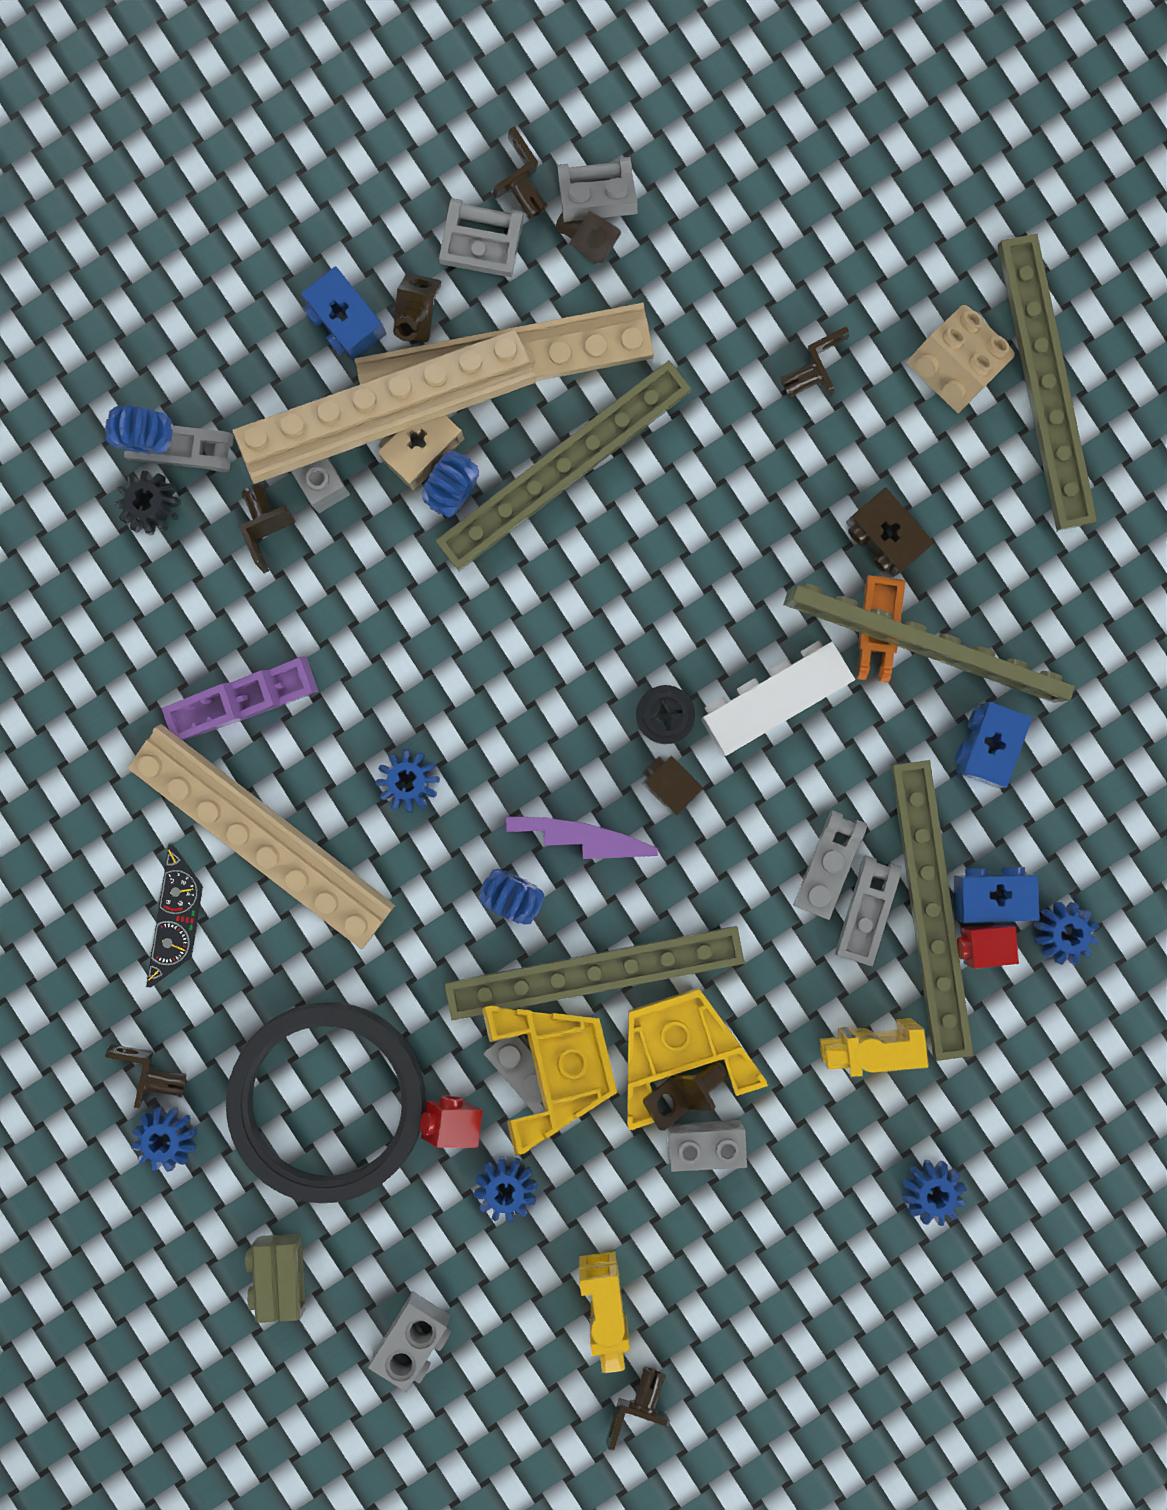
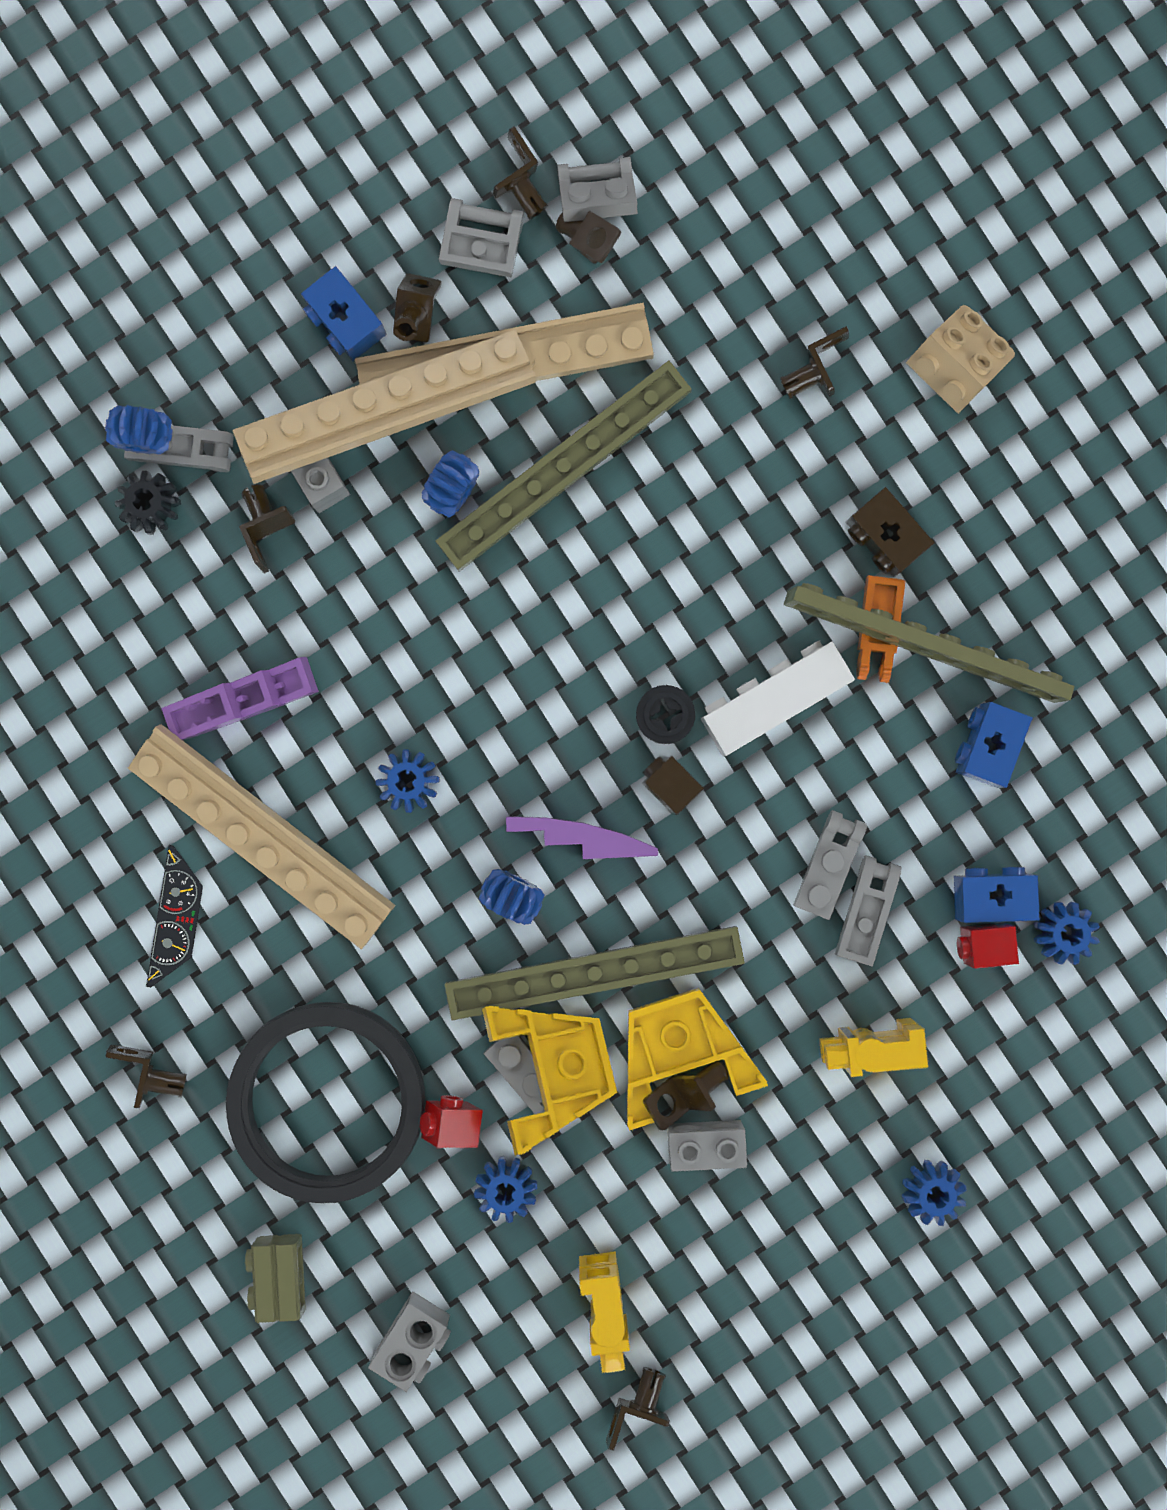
blue gear [131,1106,197,1172] -> none
tan brick [377,415,464,491] -> none
olive plate [890,760,974,1061] -> none
olive plate [997,234,1097,531] -> none

